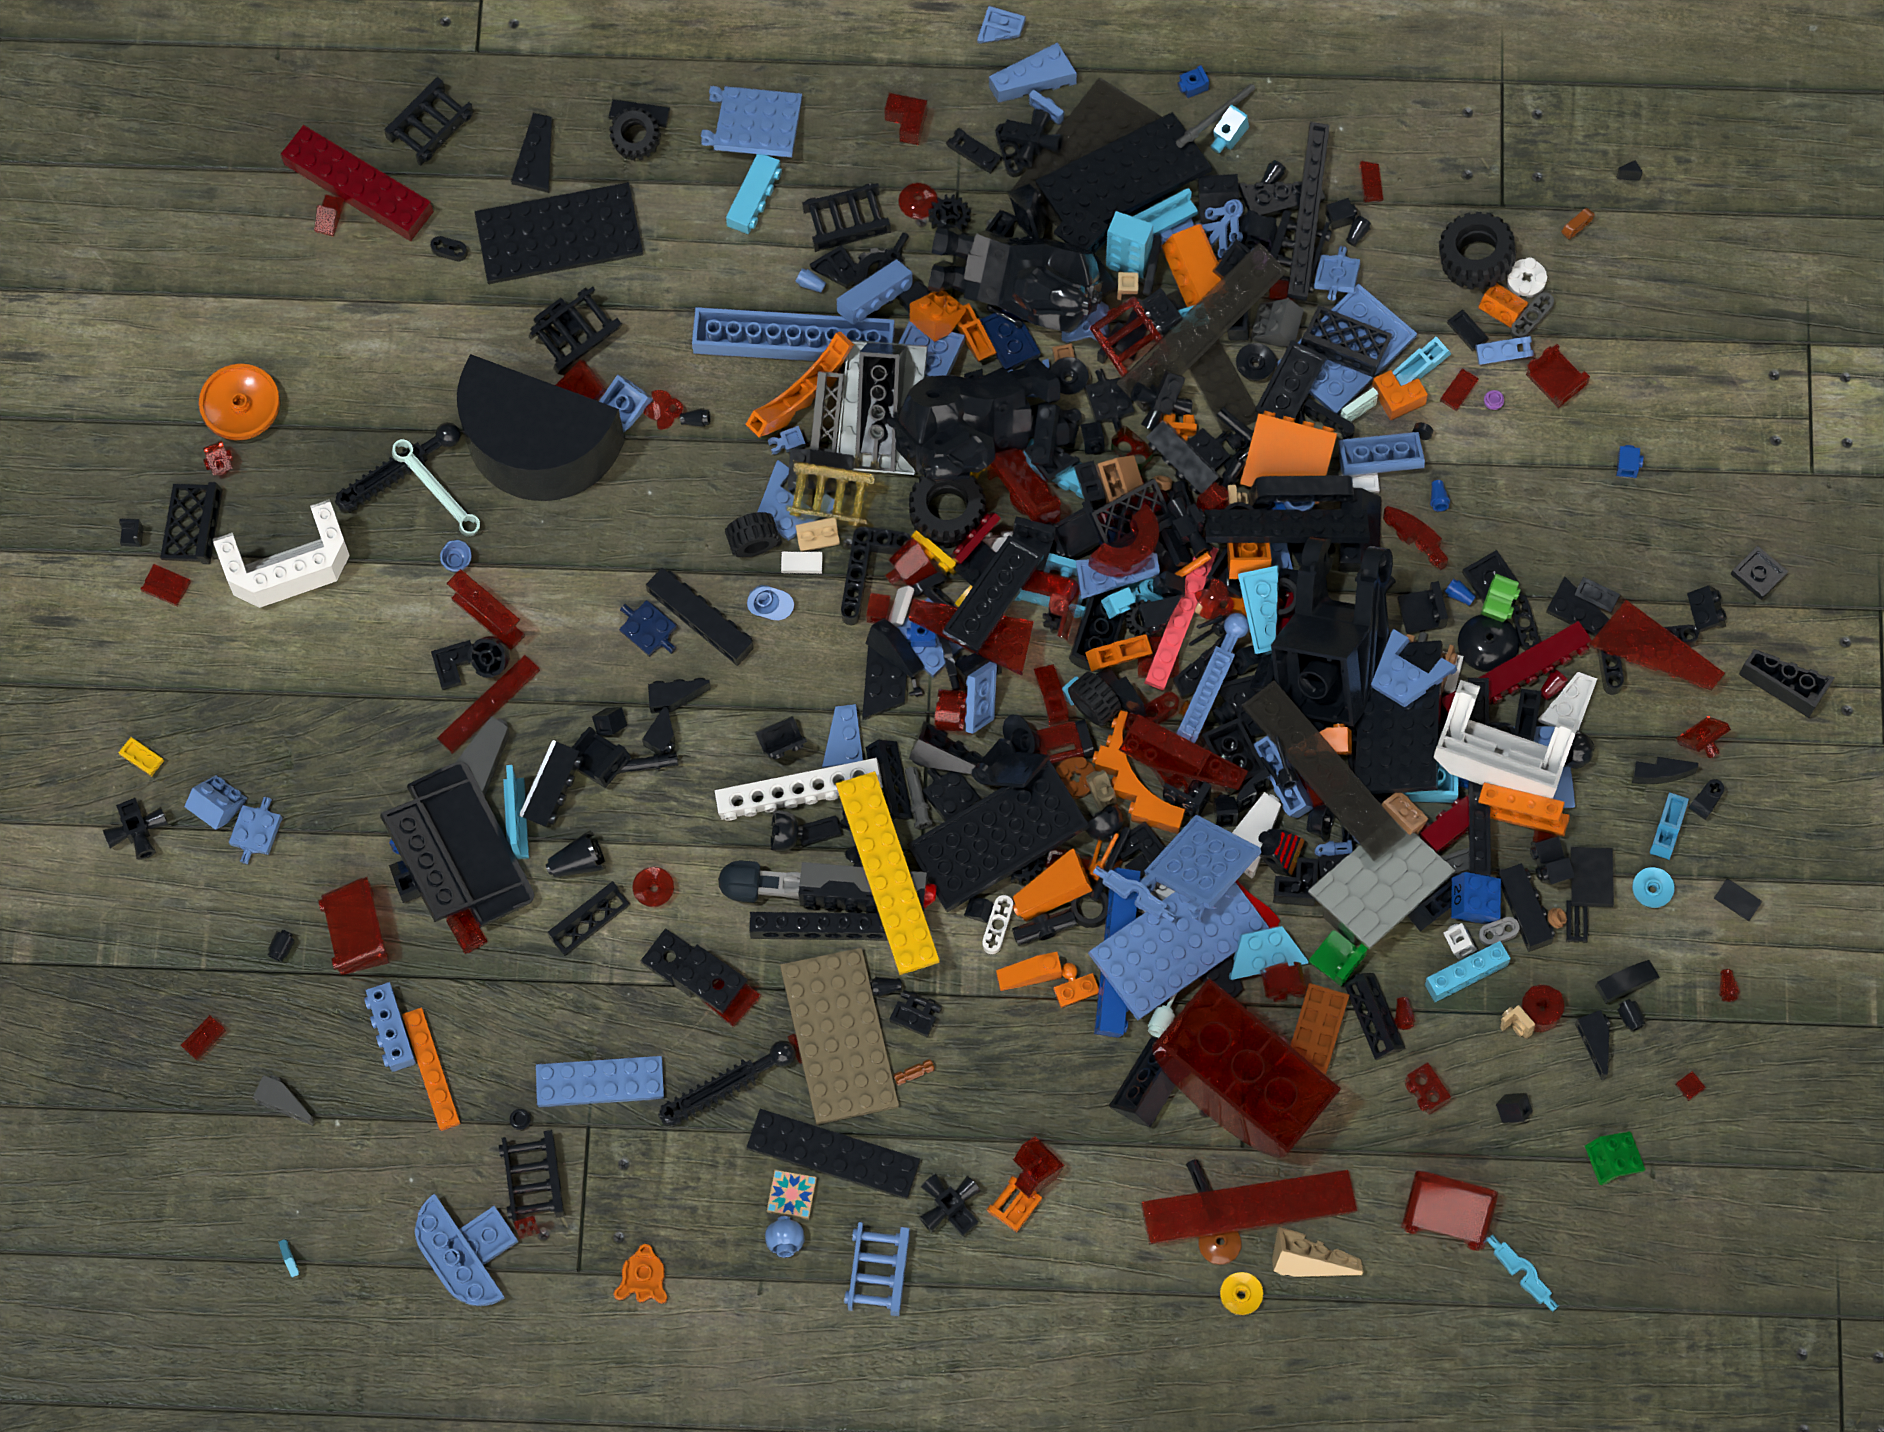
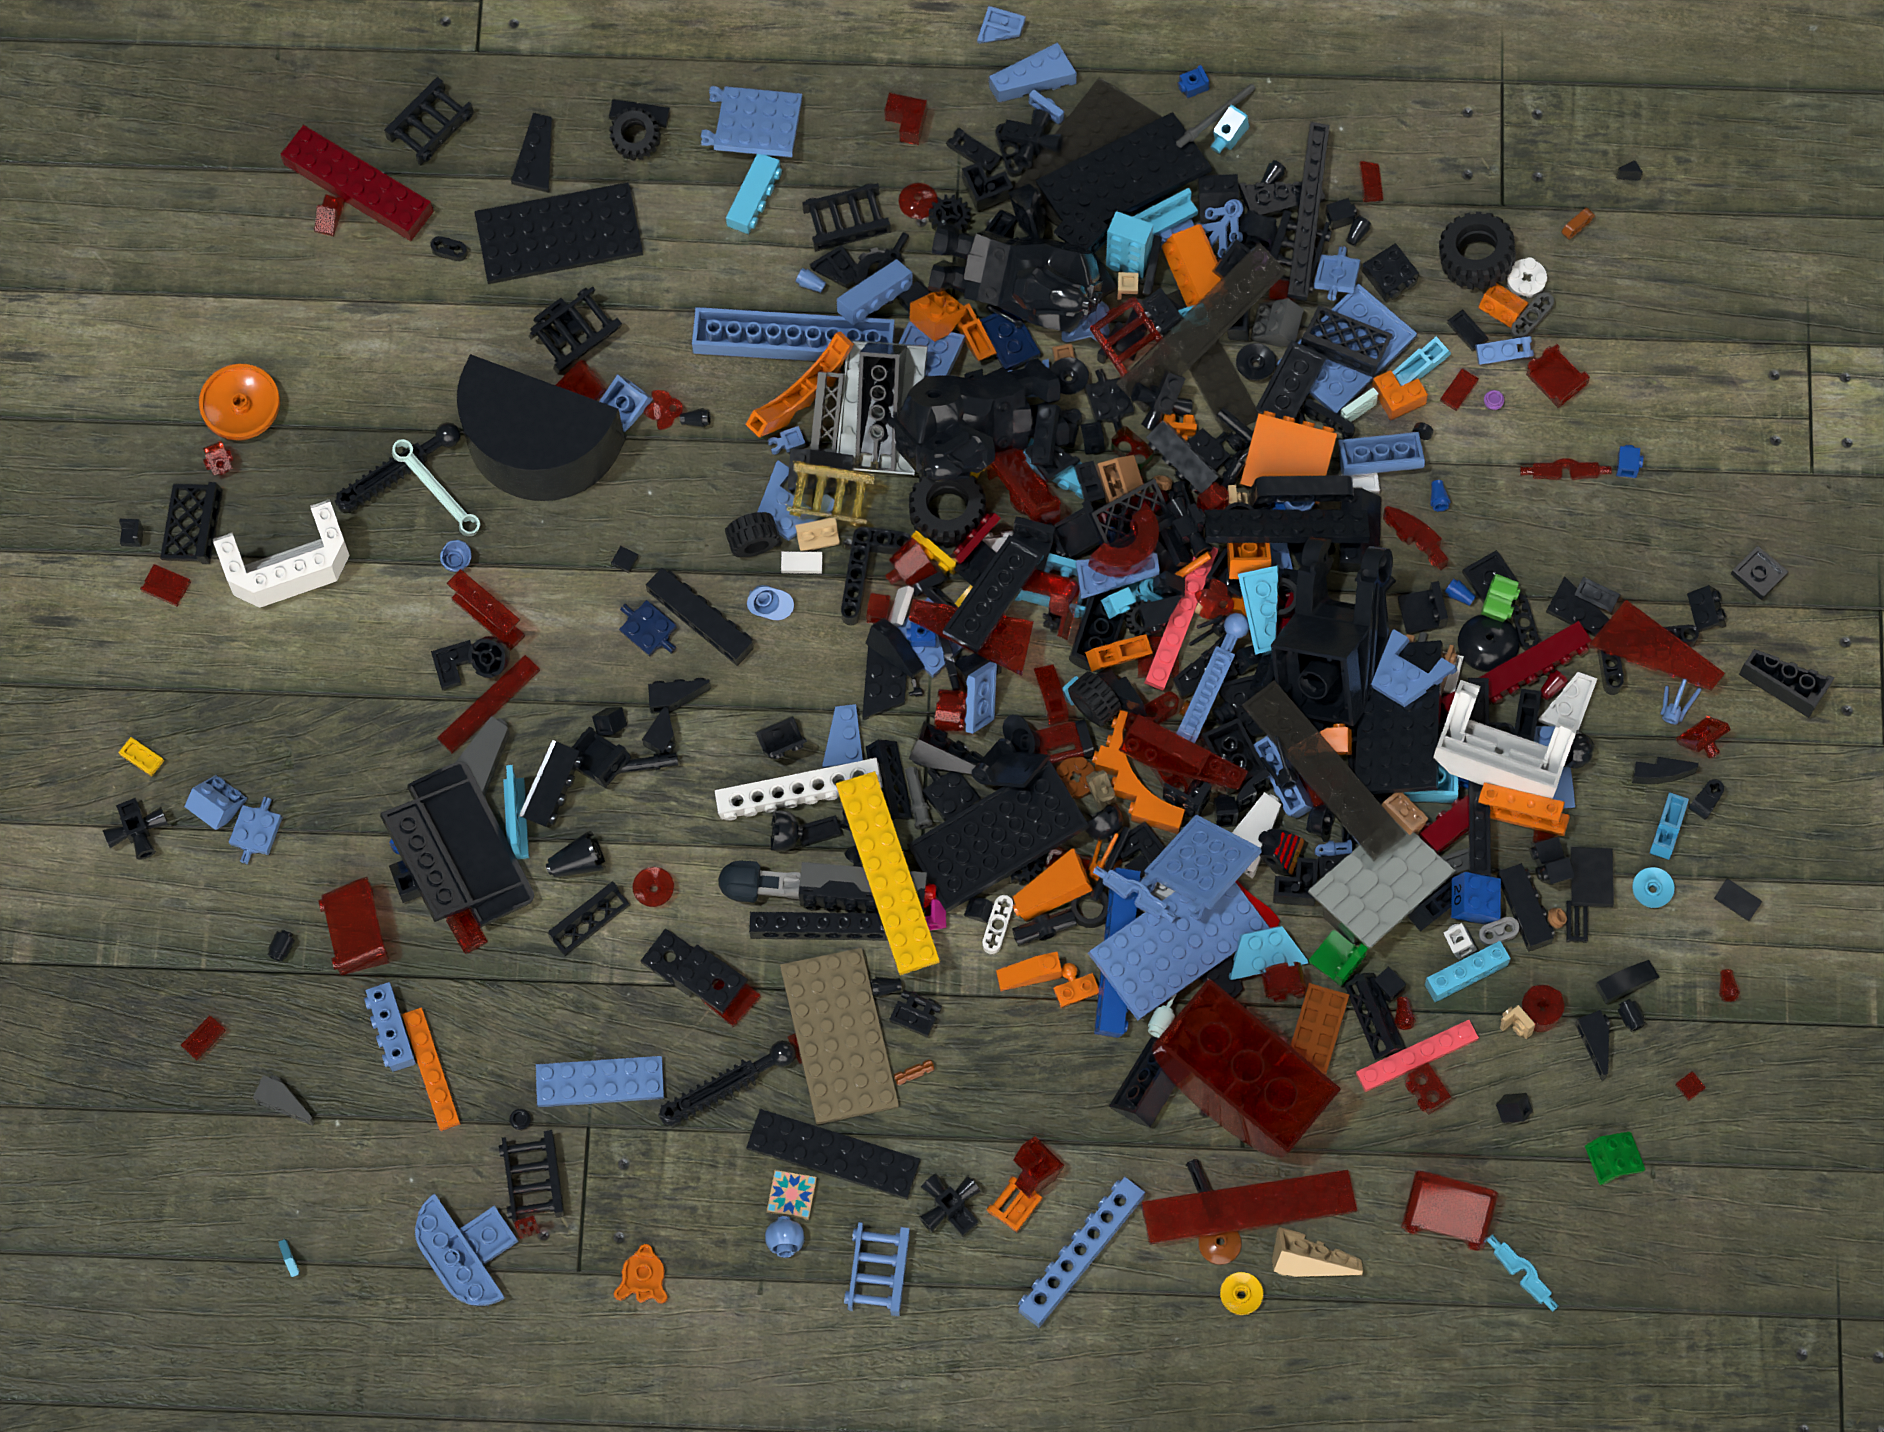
none -> black tile [611,546,639,573]
none -> dark pink panel [925,899,946,931]
none -> black brick [962,162,1013,212]
none -> medium blue brick [1018,1177,1145,1328]
none -> coral plate [1356,1020,1479,1092]
none -> black brick [1362,243,1419,301]
none -> black panel [1374,966,1406,1003]
none -> clear red piece [1520,458,1612,480]
none -> medium blue plant [1660,679,1701,725]

